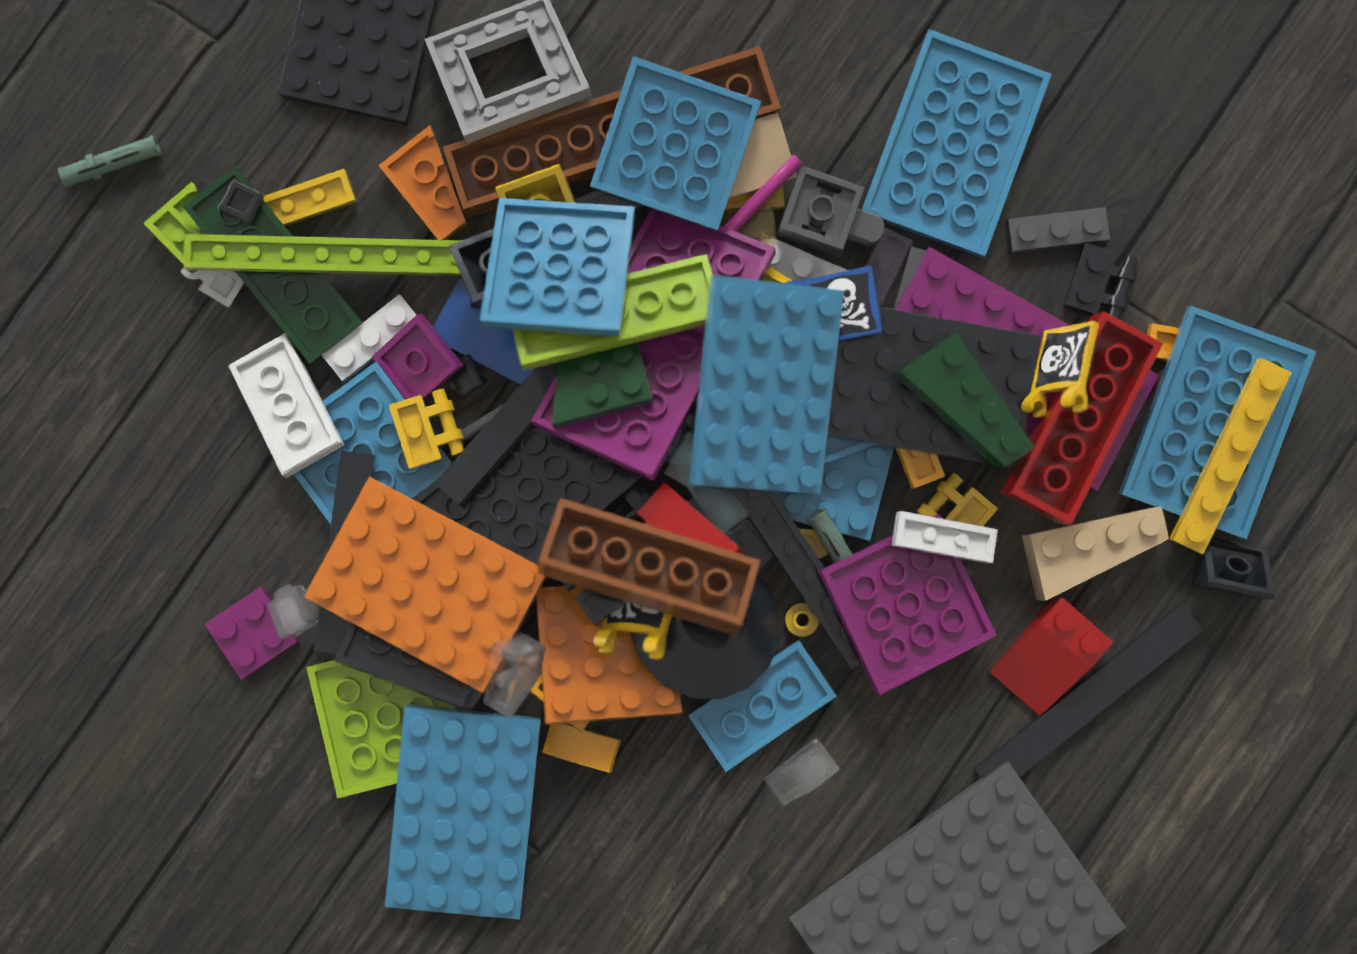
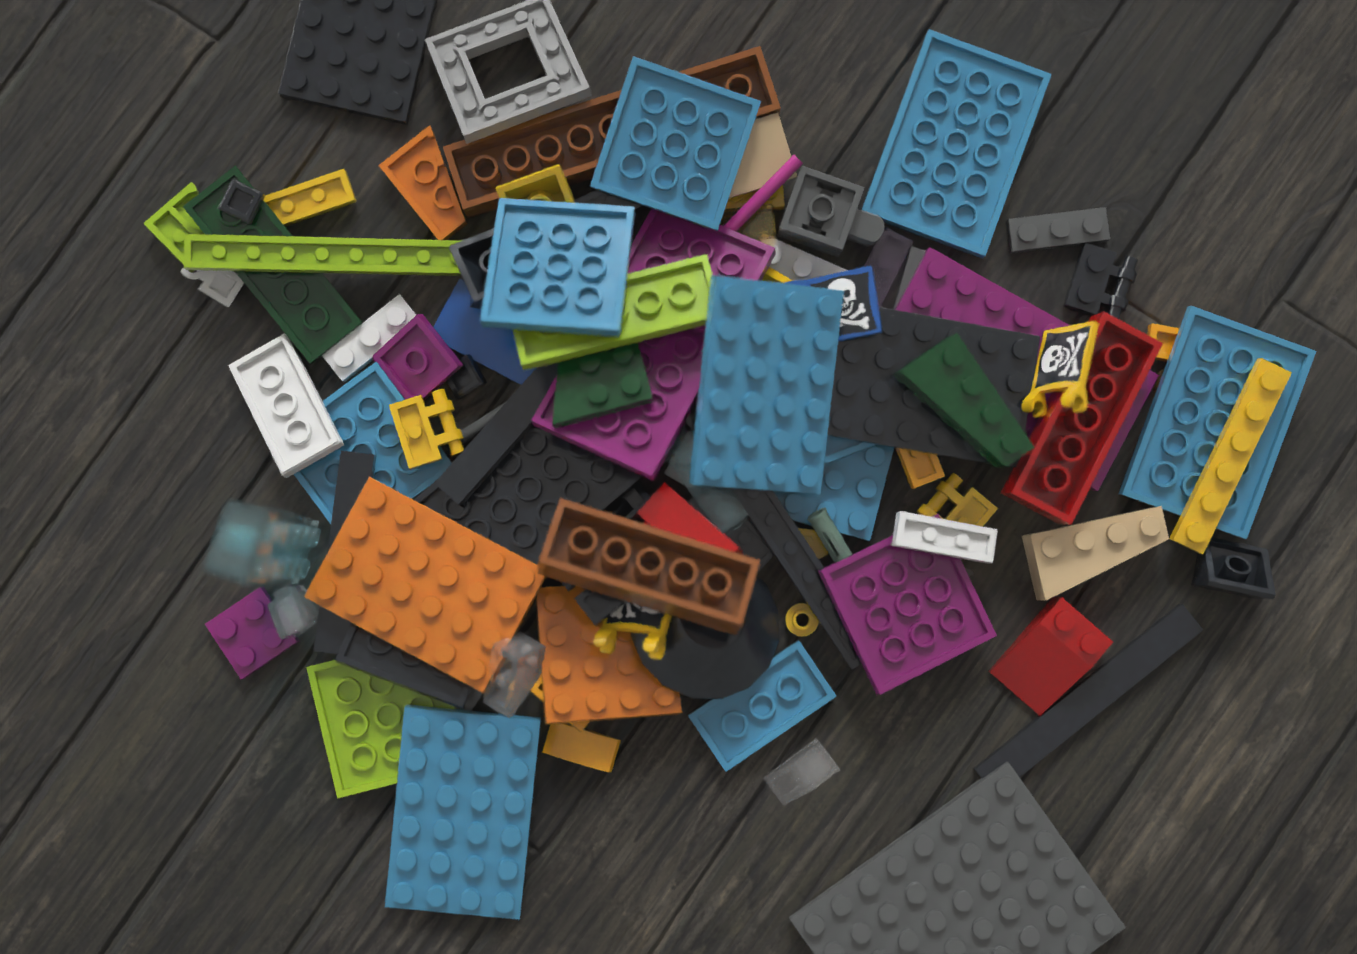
sand green pin [58,135,162,188] -> none
none -> clear light blue brick [204,500,321,585]

